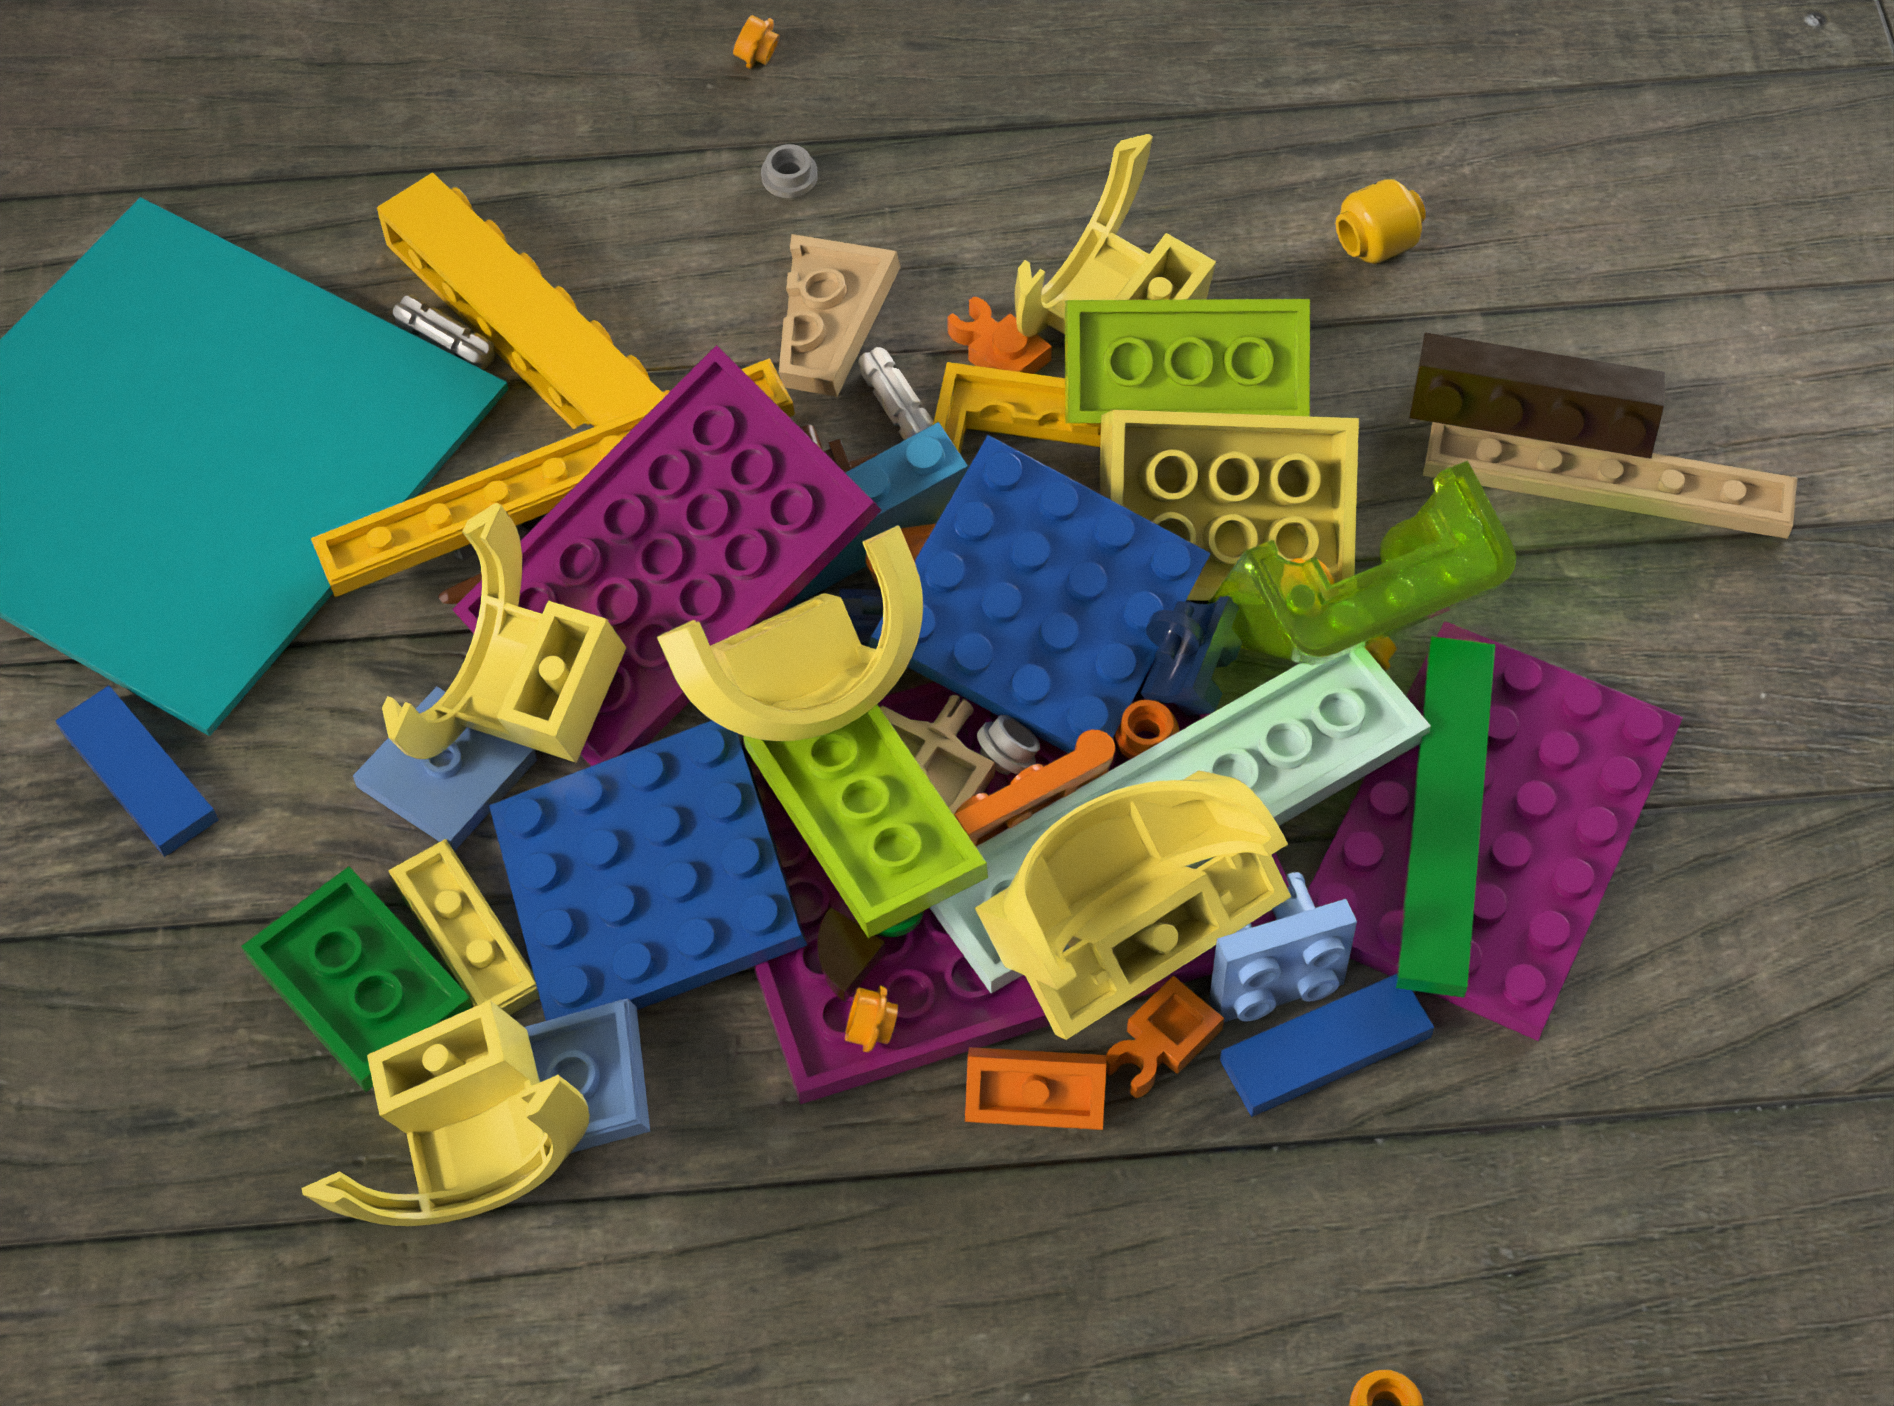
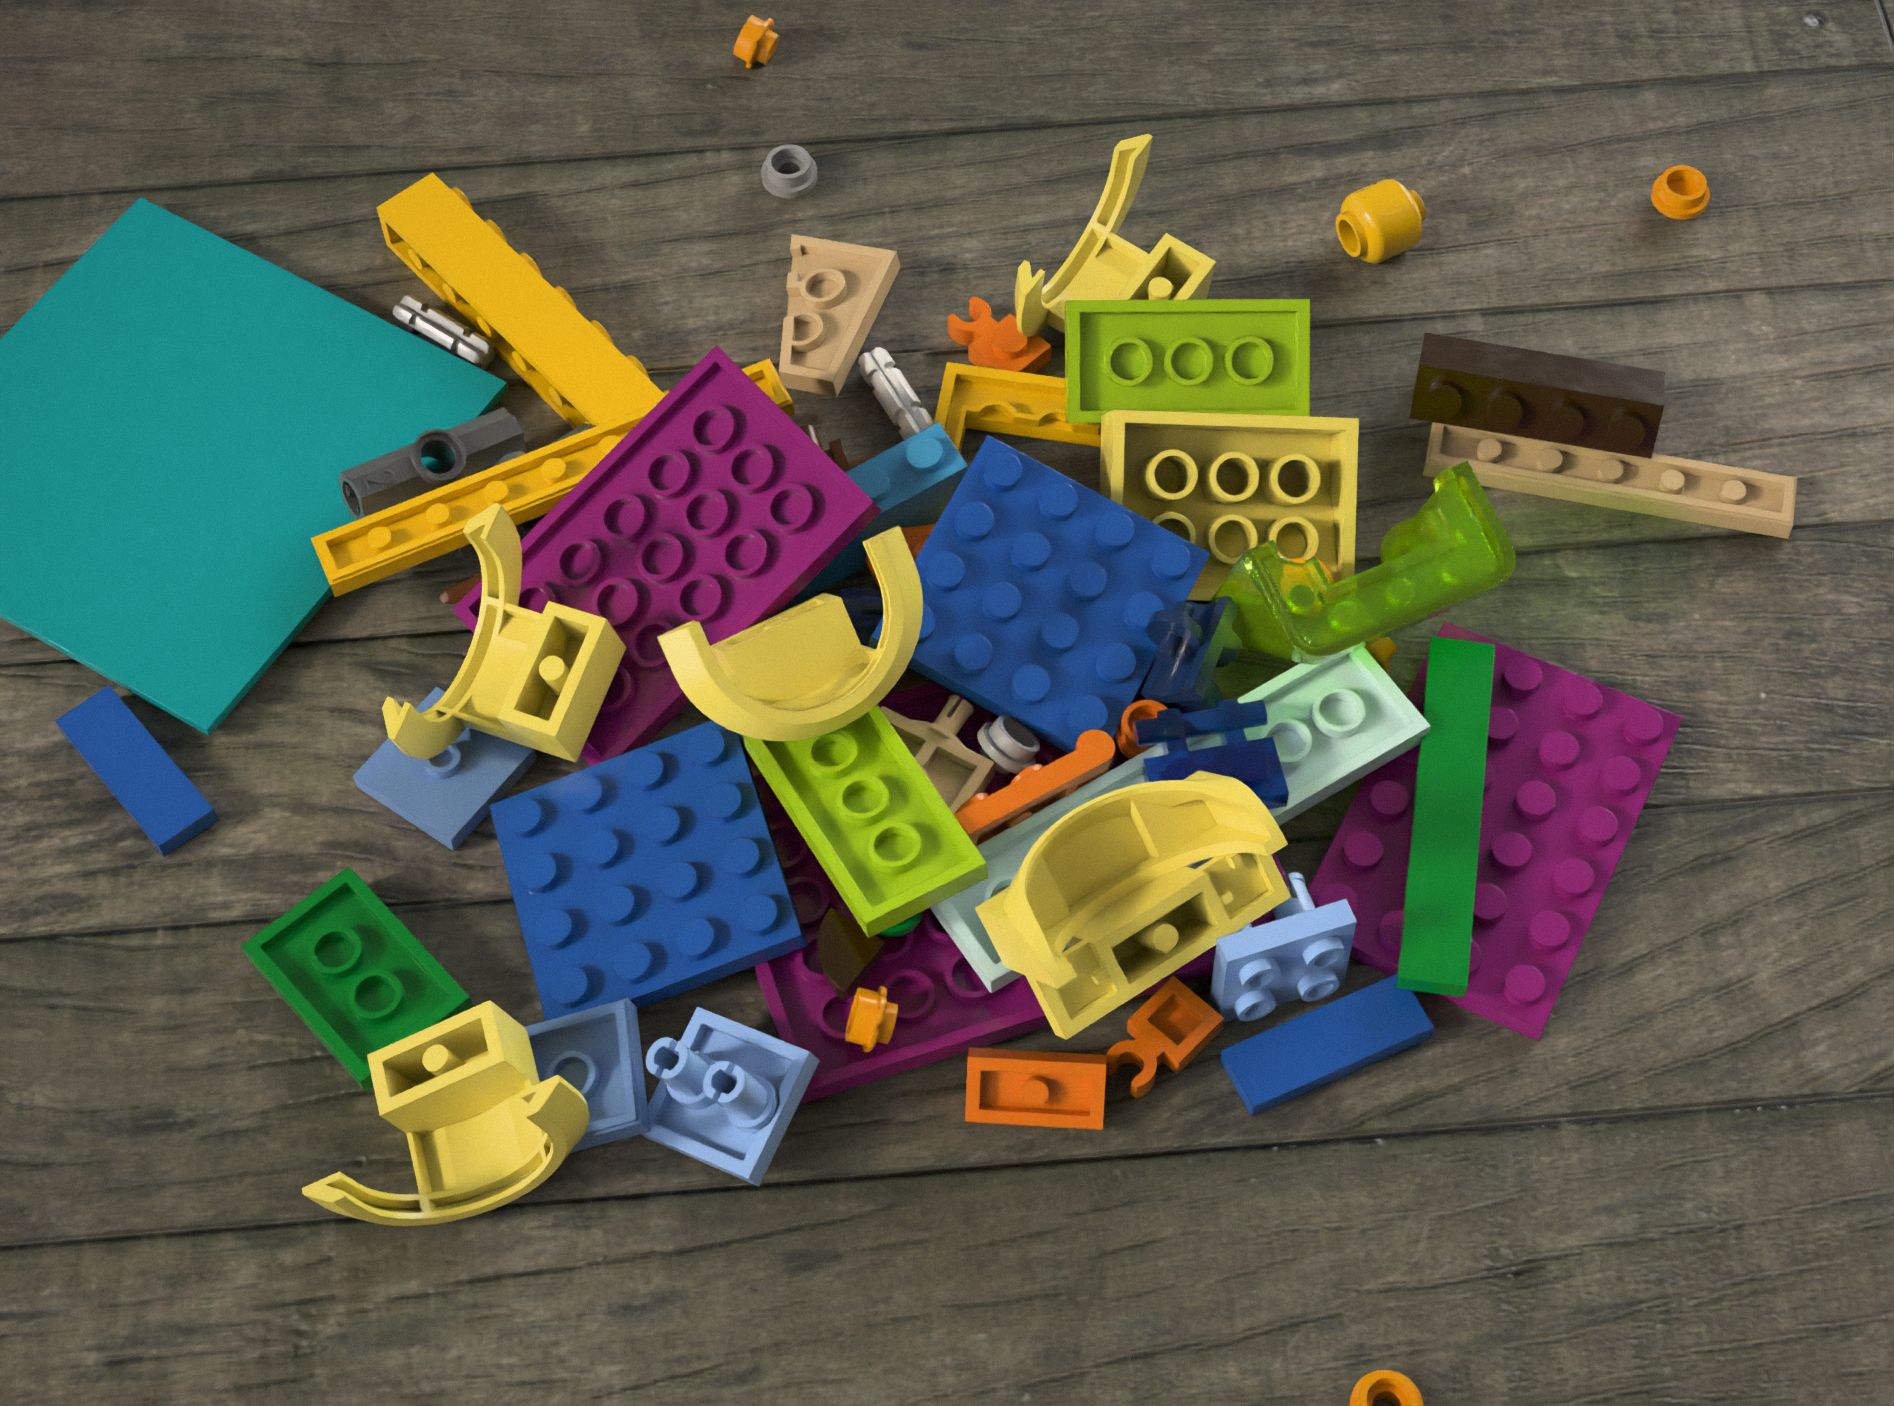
light yellow tile [388,839,540,1015] -> none
none -> dark grey piece [338,407,527,519]
none -> light blue plate [641,1006,820,1186]
none -> clear blue plate [1133,698,1289,809]
none -> light orange plate [1651,165,1710,220]

